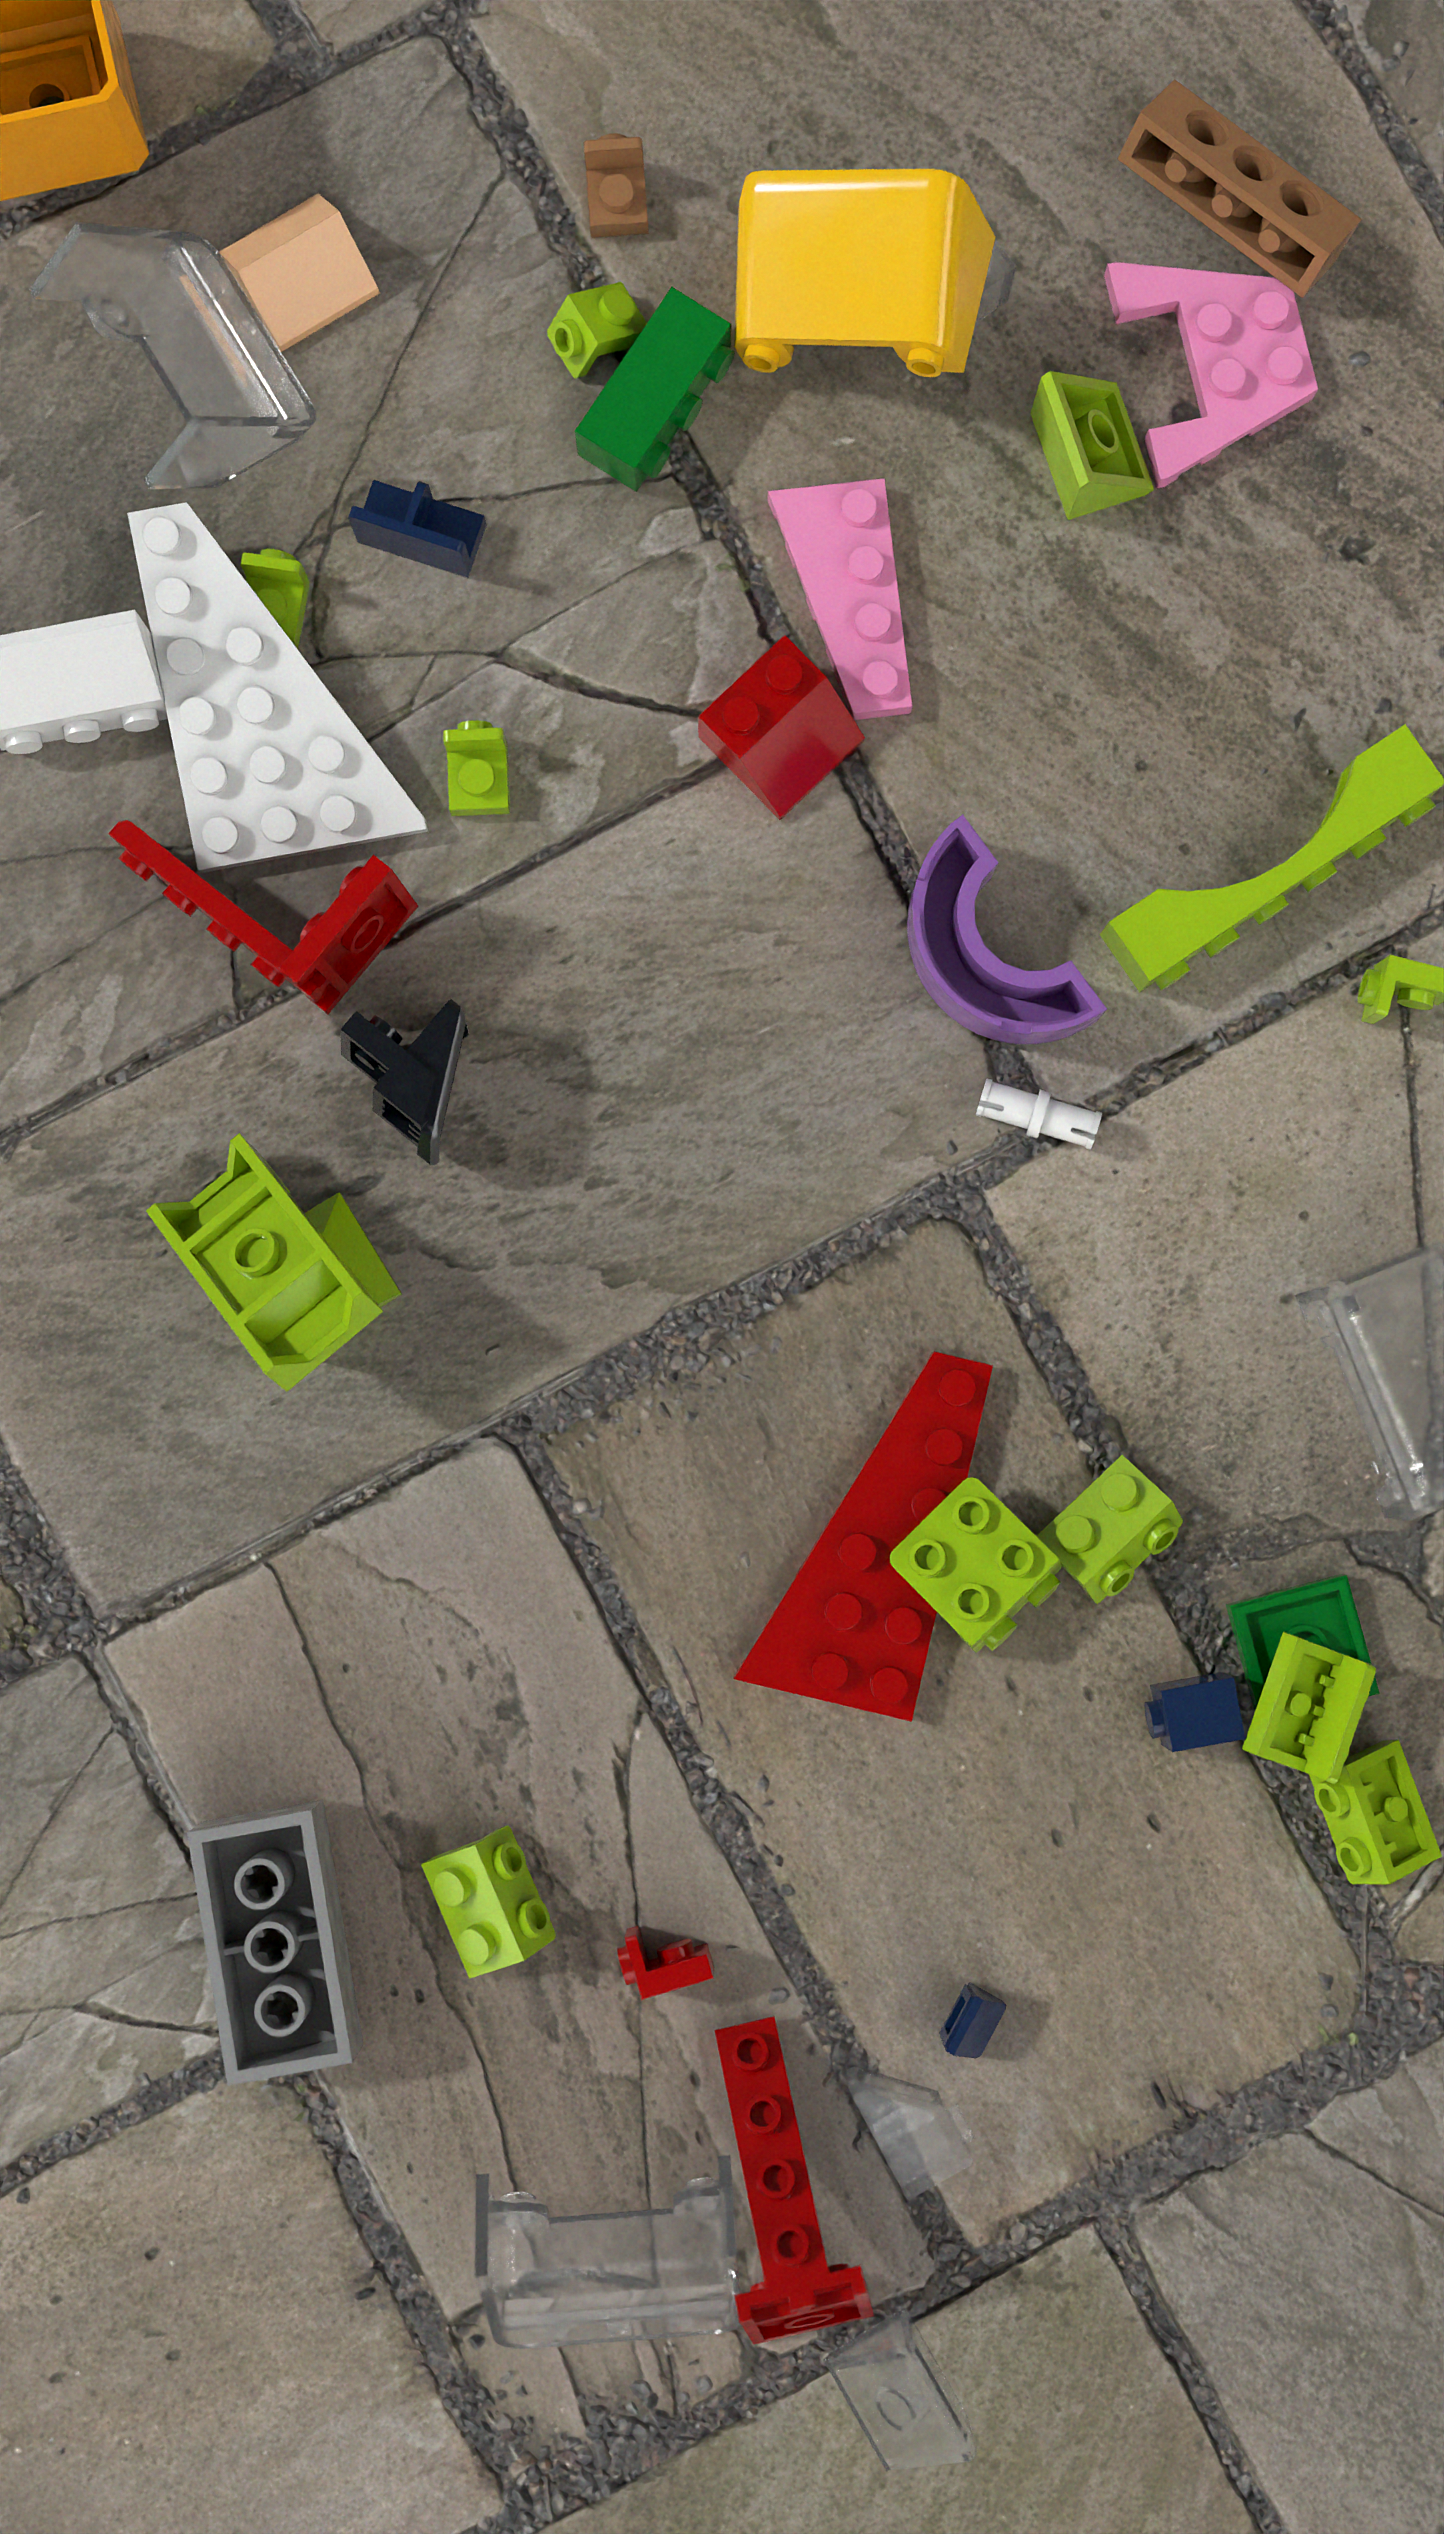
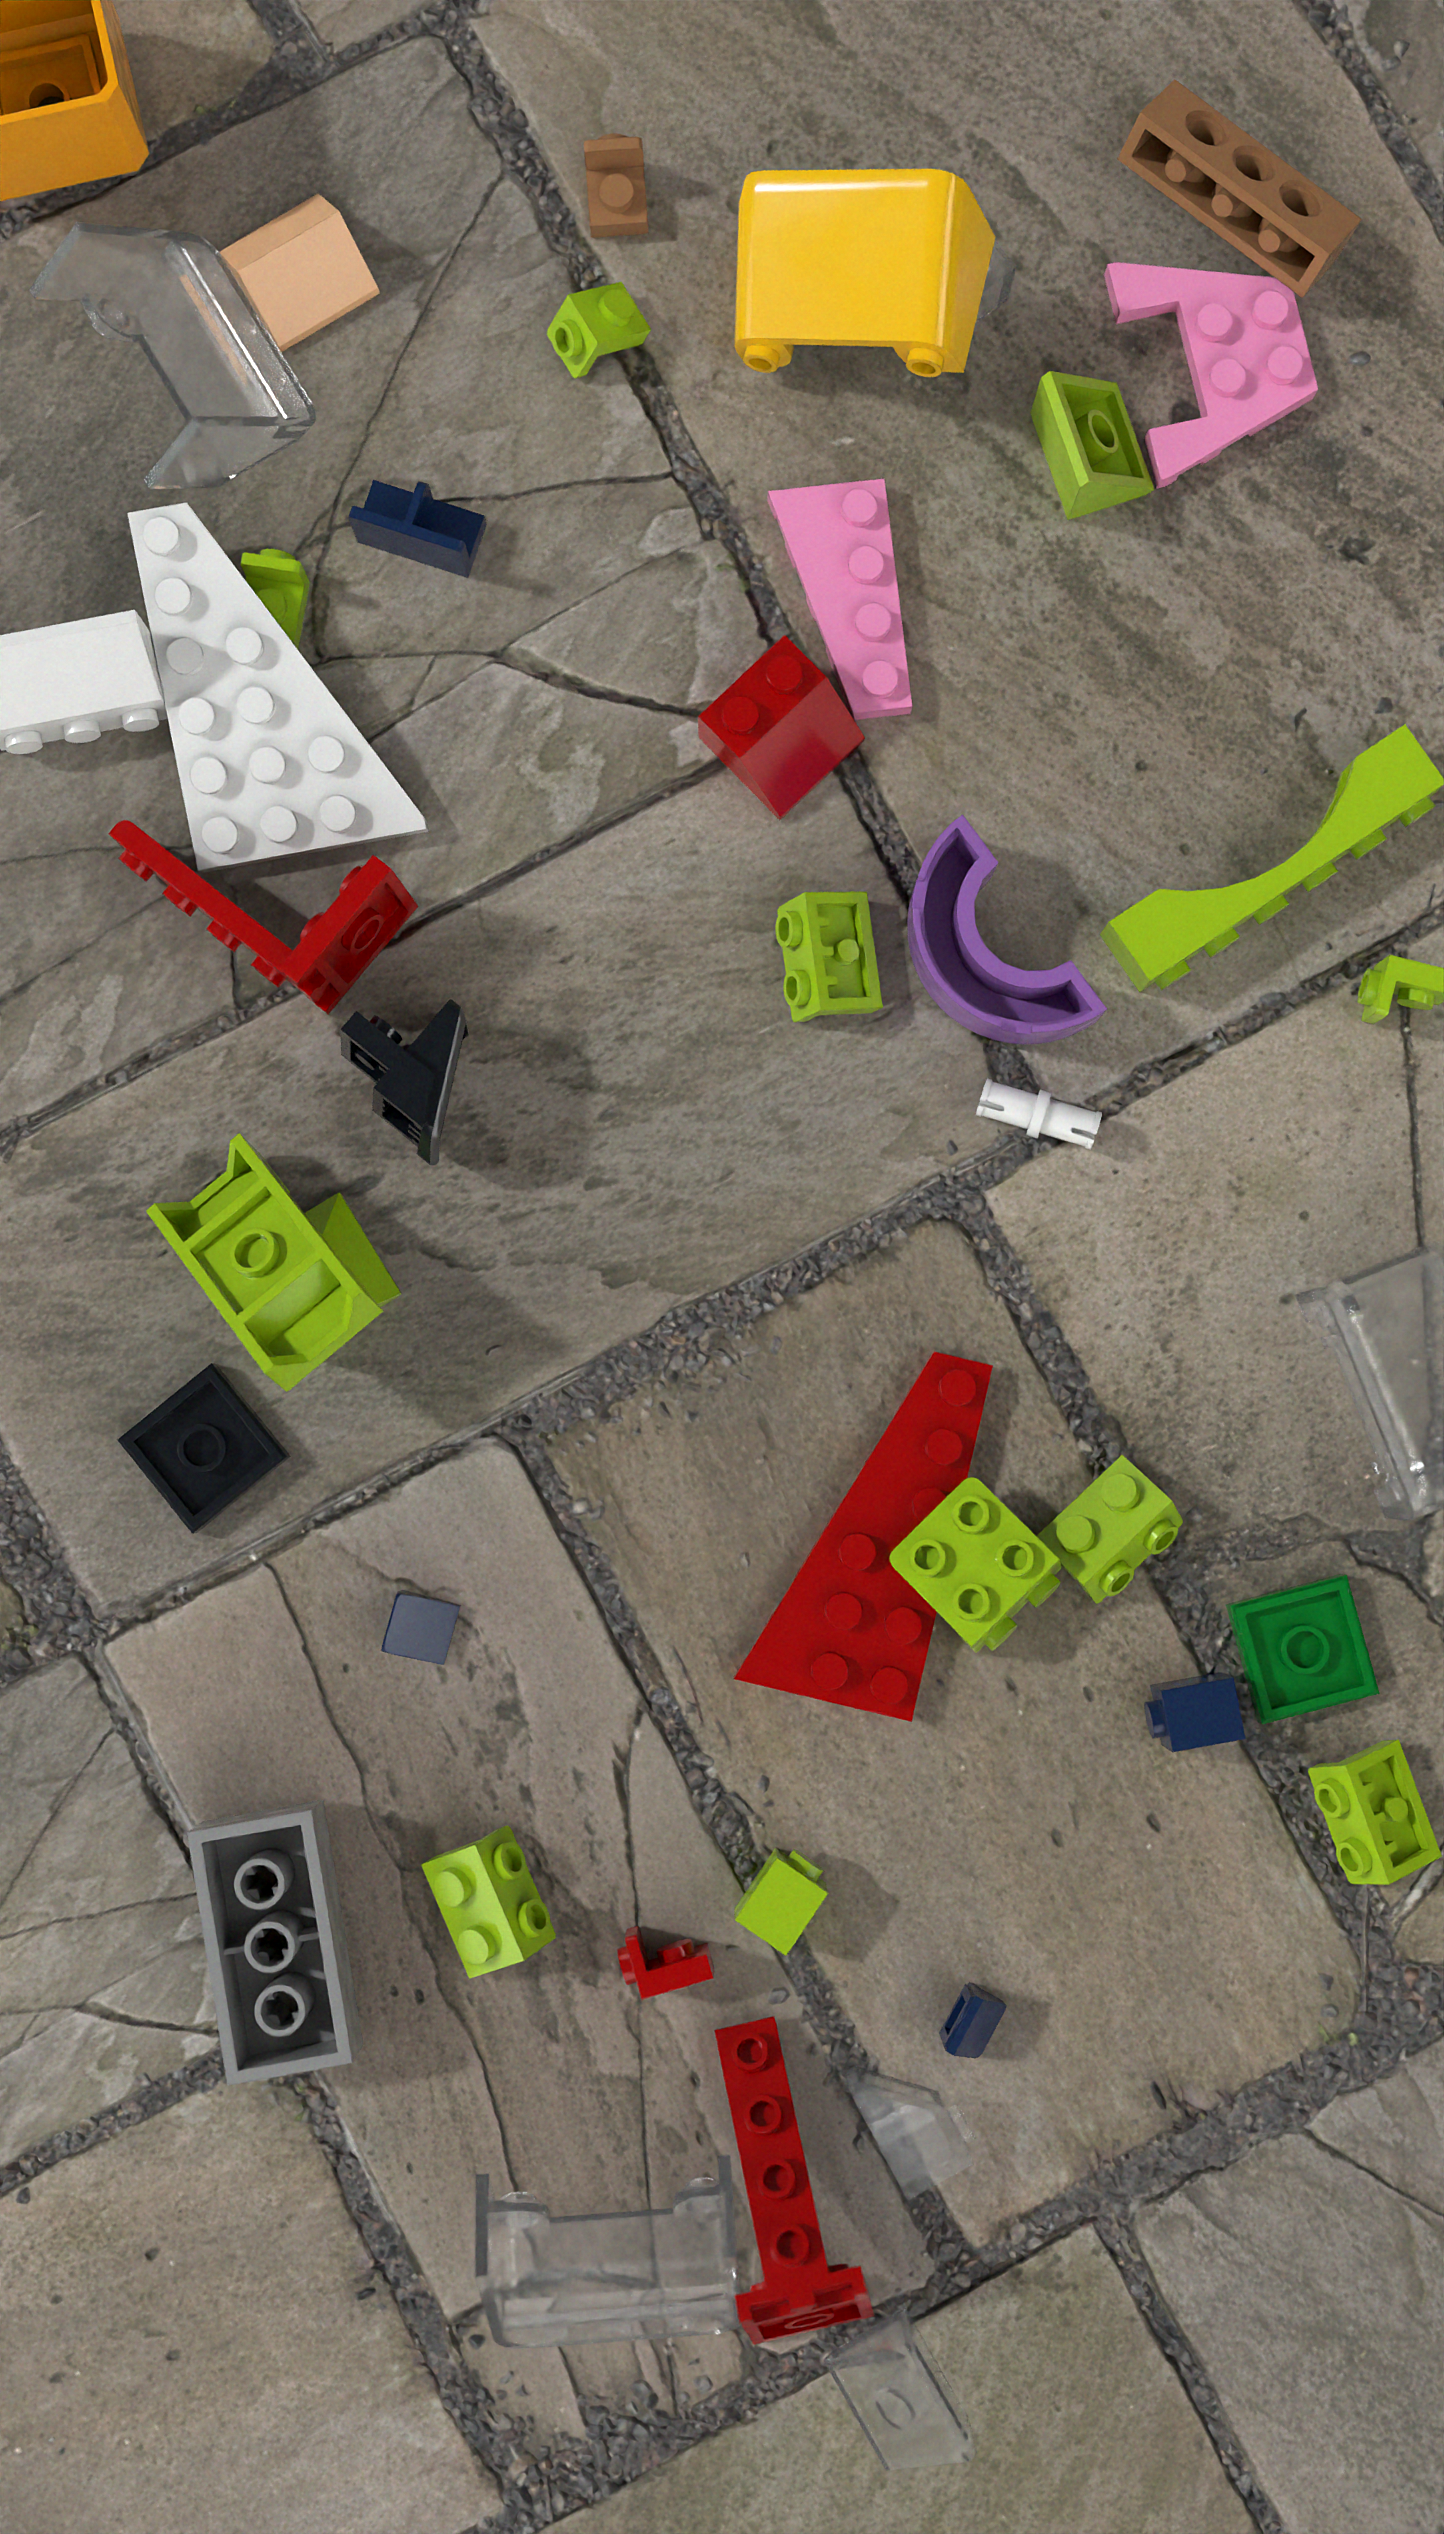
lime bracket [443,720,510,816] -> none
green brick [575,287,735,492] -> none
lime bracket [1242,1632,1376,1784] -> none
none -> black tile [117,1363,291,1534]
none -> dark blue slope [381,1590,461,1665]
none -> lime brick [734,1848,828,1956]
none -> lime bracket [775,891,883,1022]

